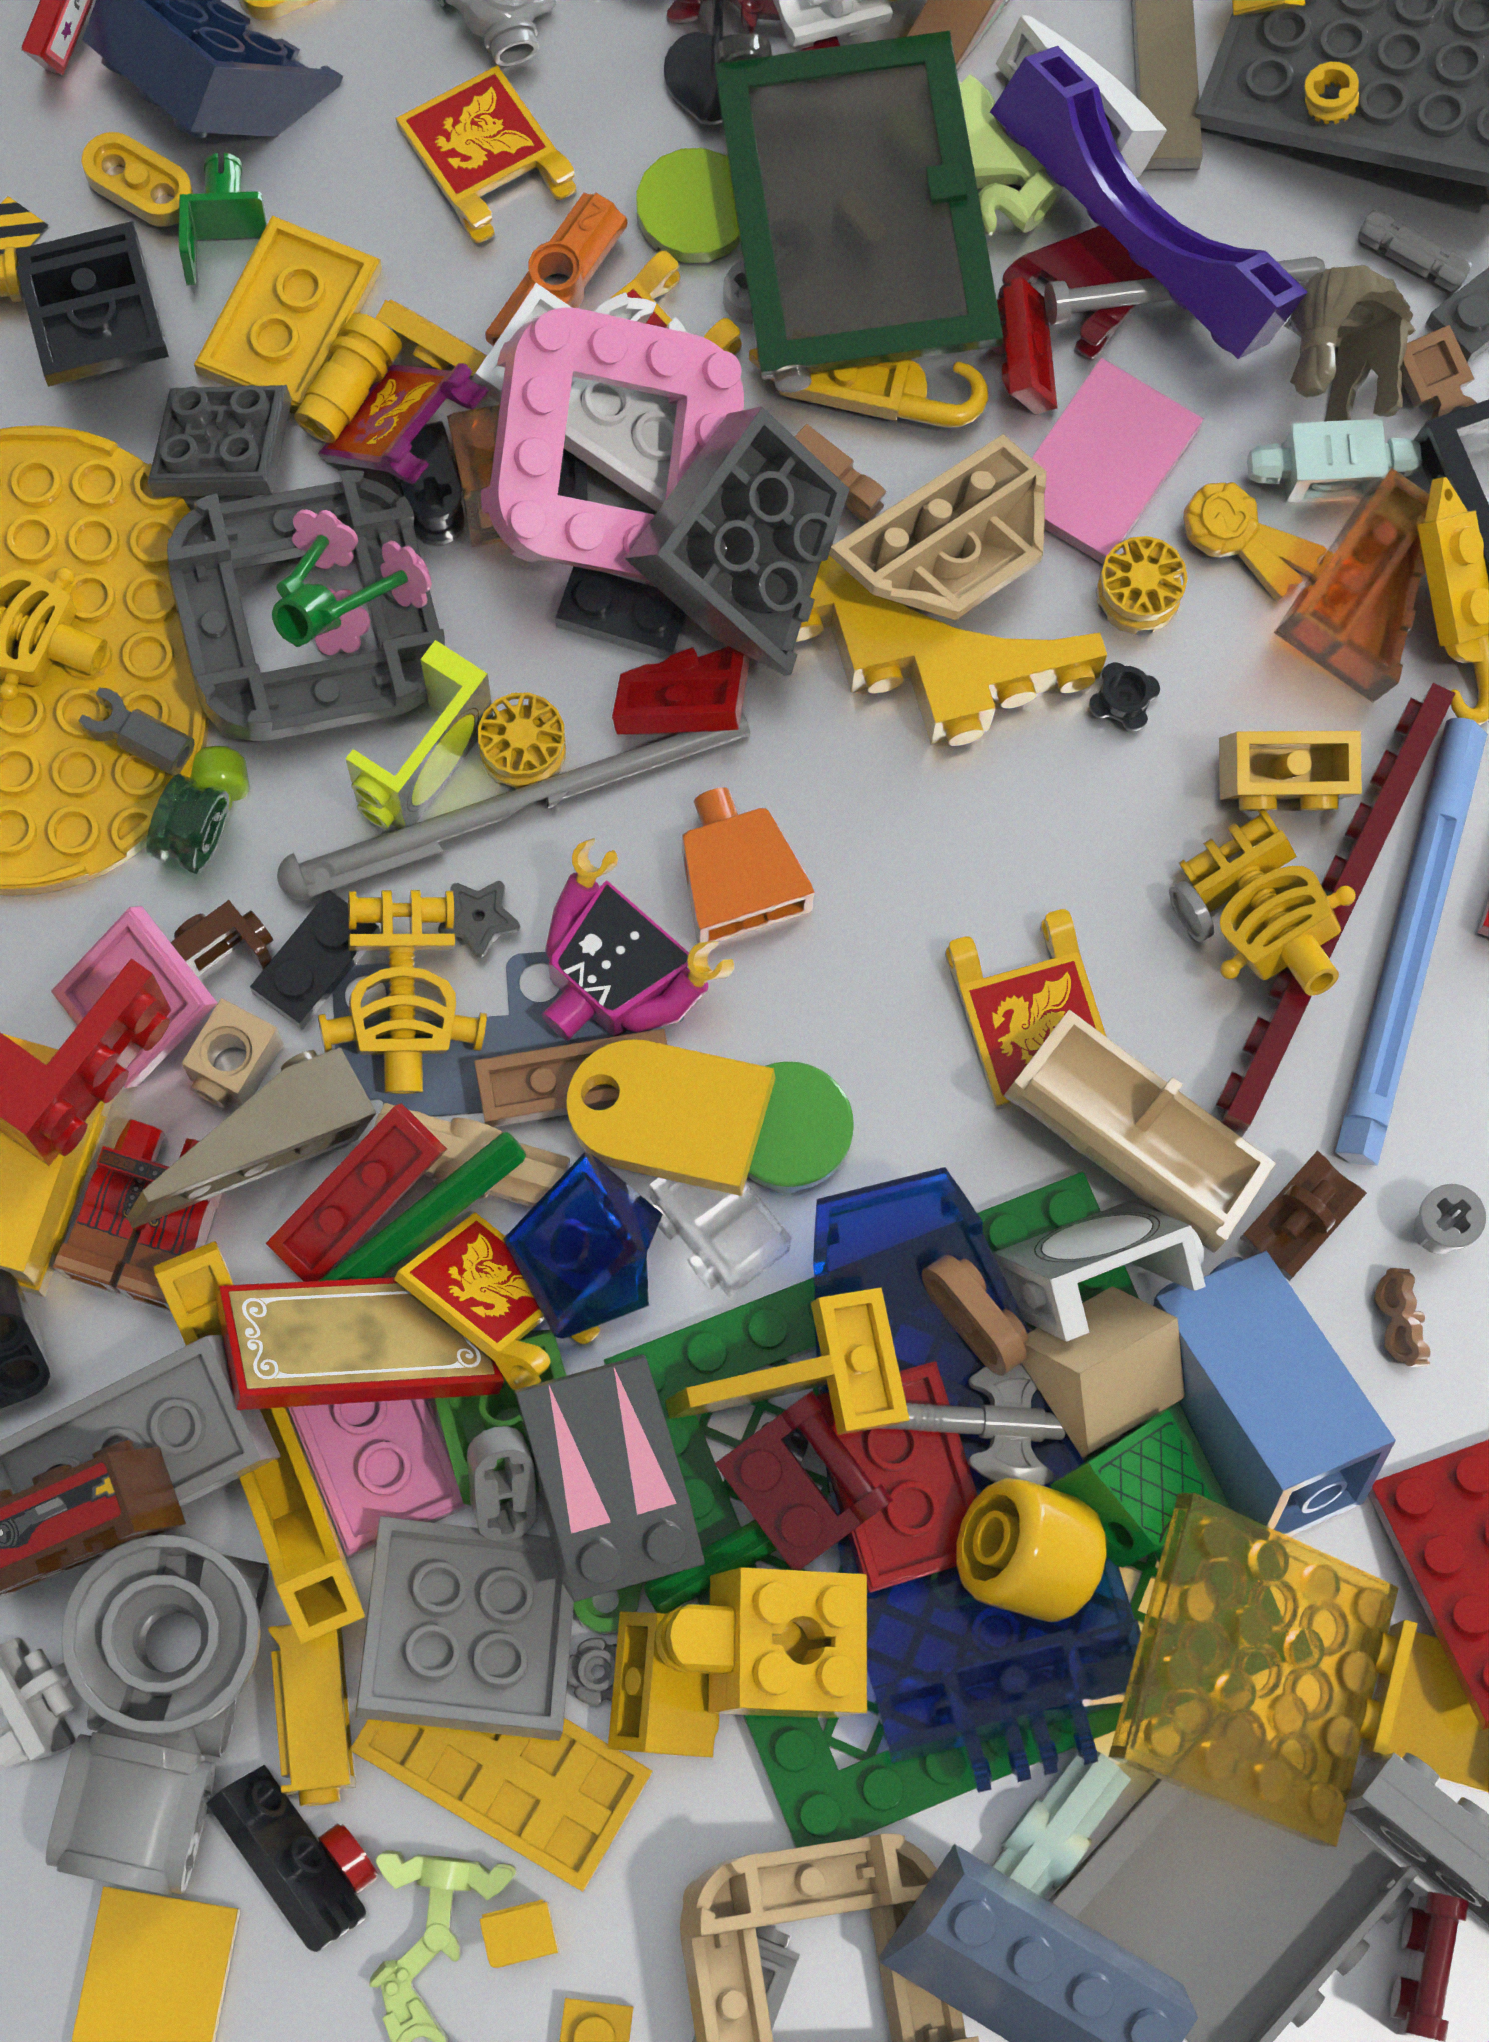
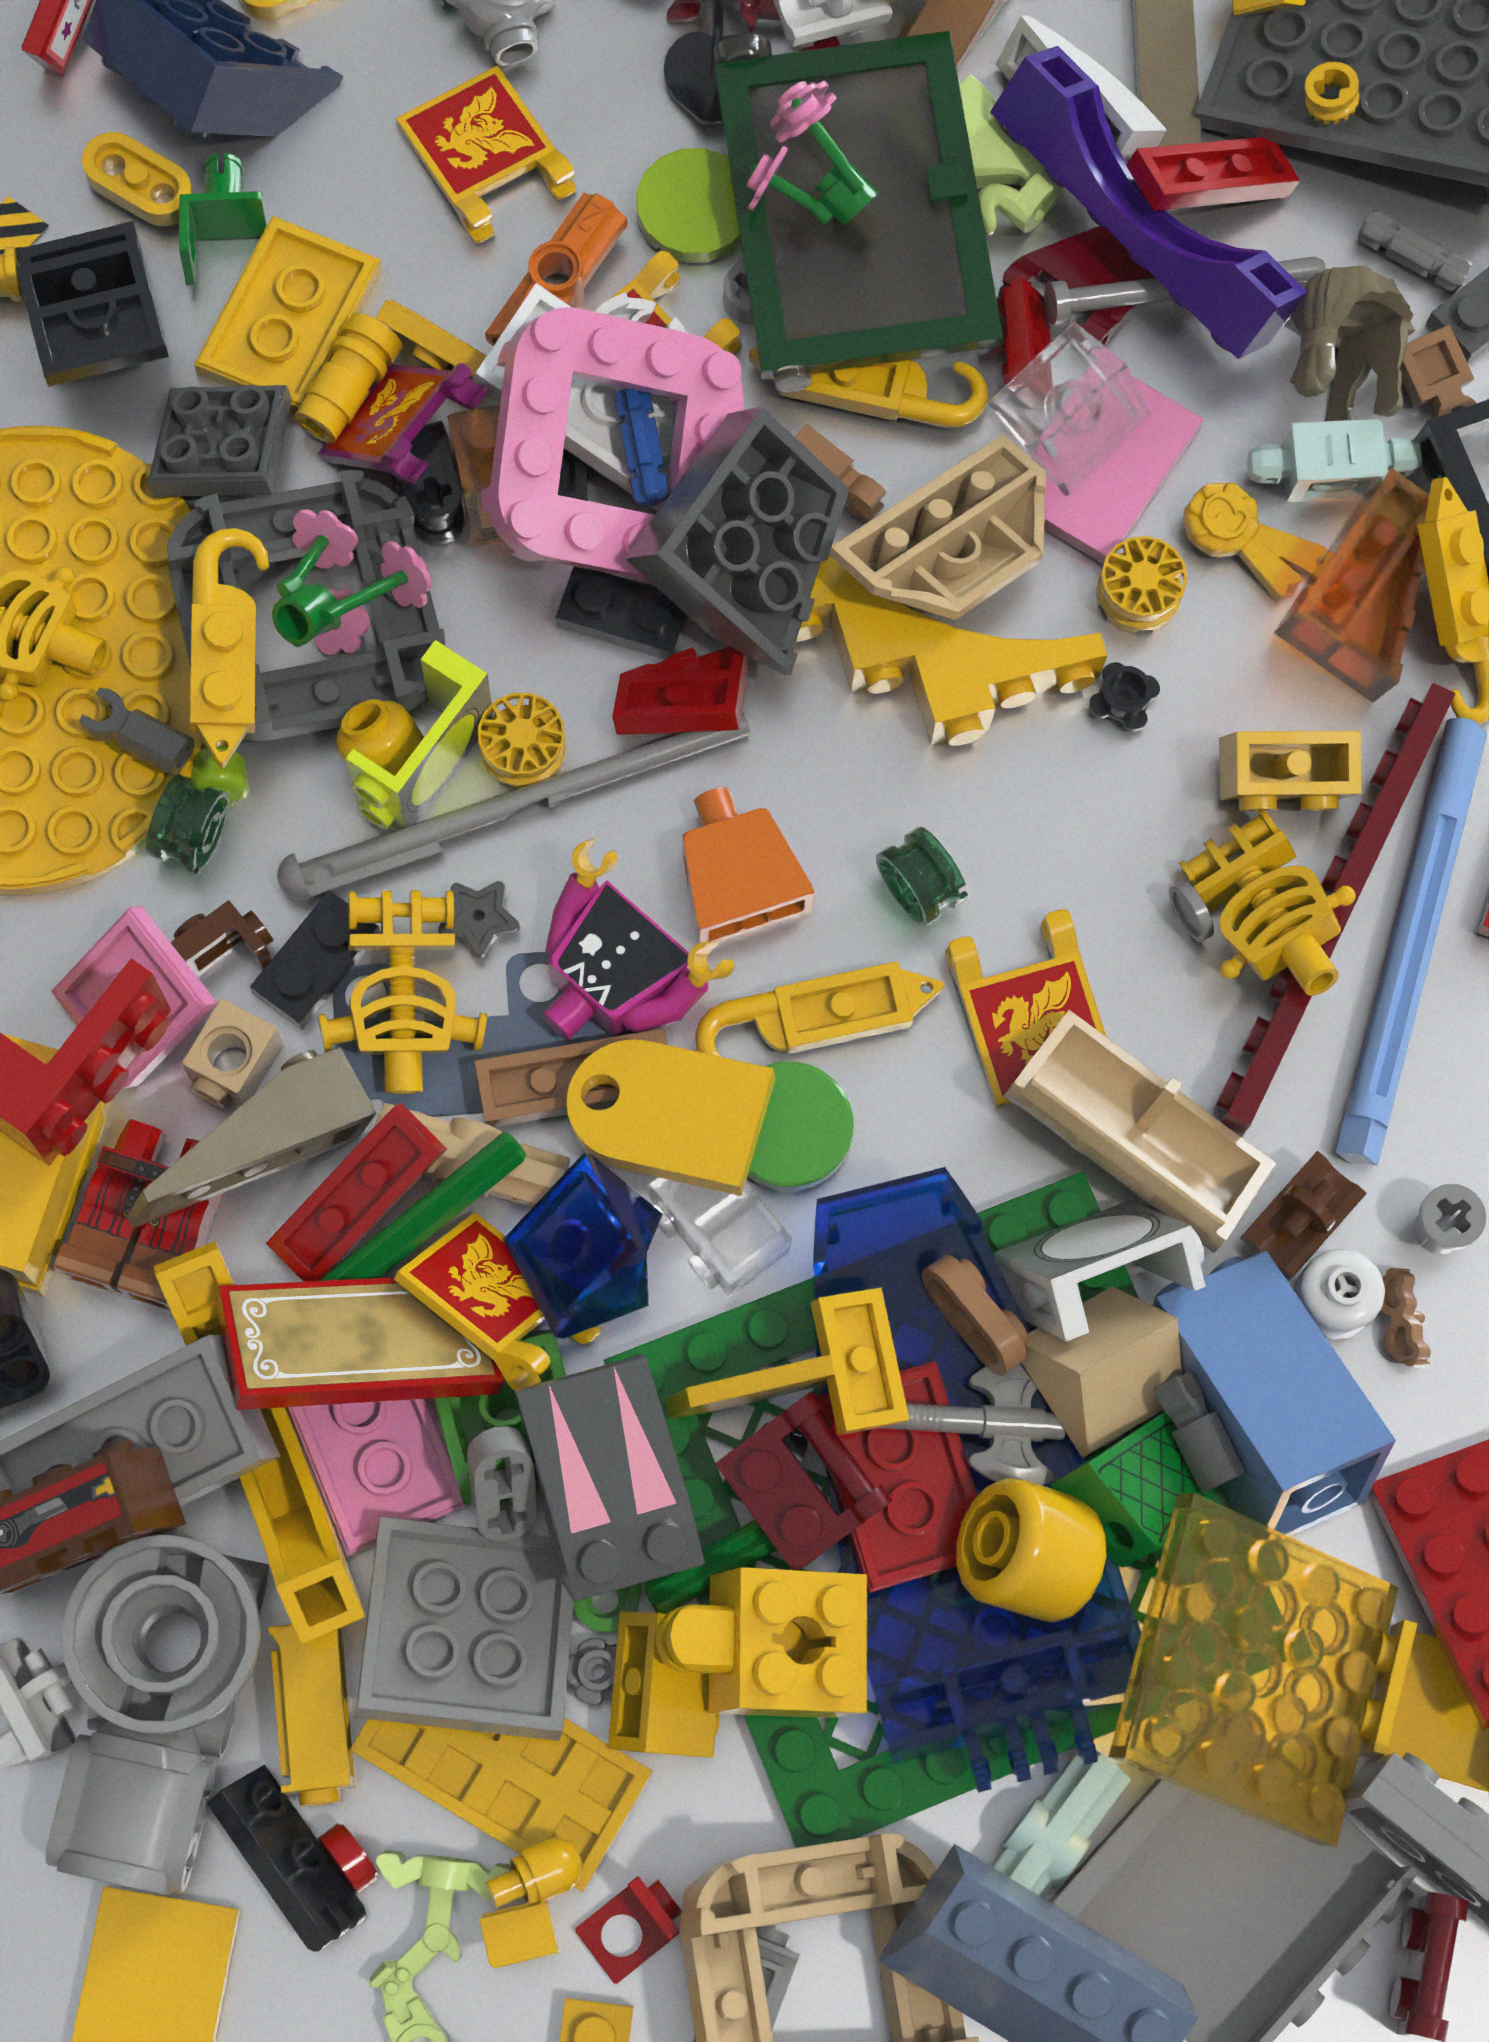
none -> yellow plate [190,528,269,769]
none -> yellow head [336,699,424,776]
none -> yellow cylinder [485,1838,582,1908]
none -> red bracket [575,1876,682,1984]
none -> blue axle [614,388,670,507]
none -> yellow plate [695,961,945,1057]
none -> plant [746,81,878,226]
none -> clear green wheel [875,827,968,927]
none -> clear slope [988,322,1151,496]
none -> red plate [1126,137,1300,211]
none -> dark grey bar [1154,1371,1246,1494]
none -> white head [1294,1248,1385,1340]

